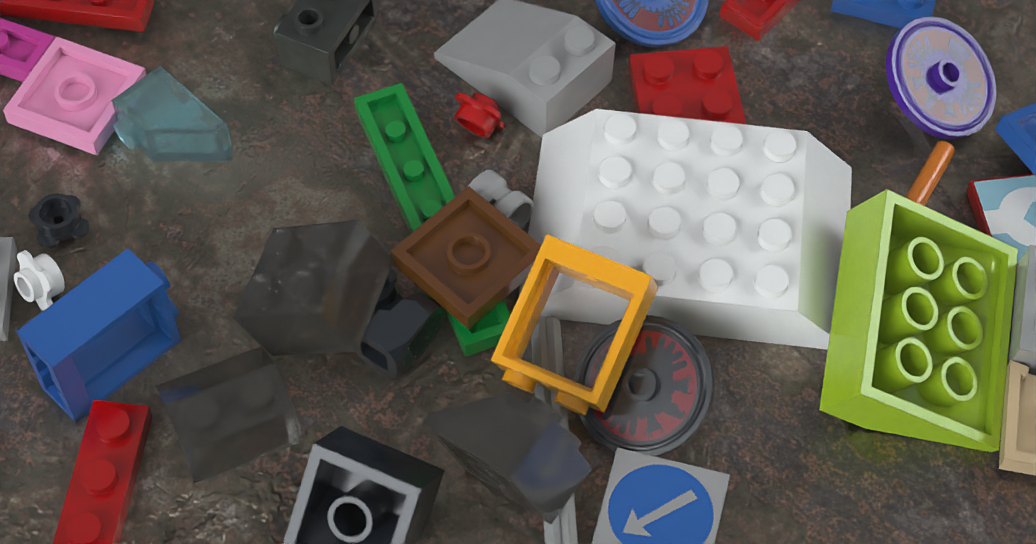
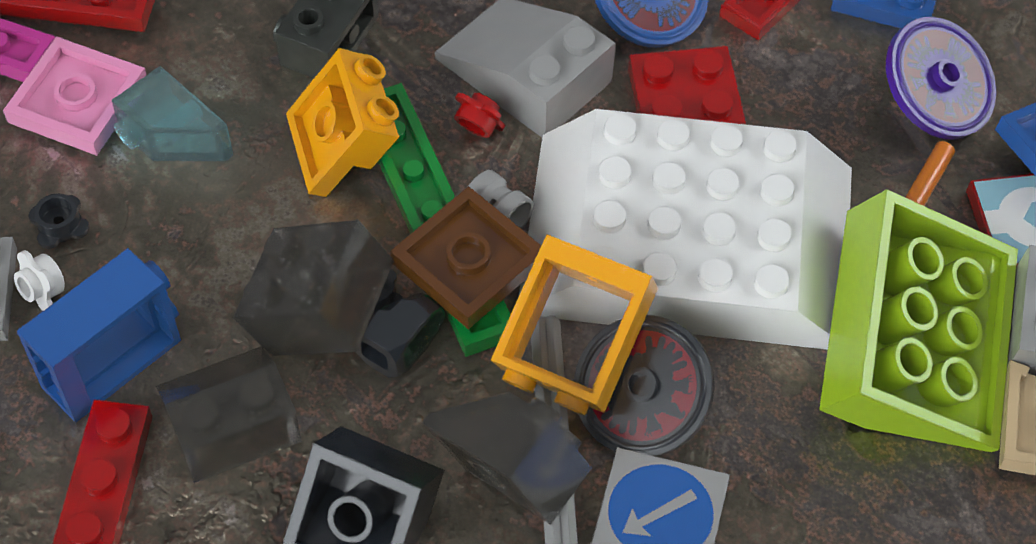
none -> light orange plate [286,48,399,197]

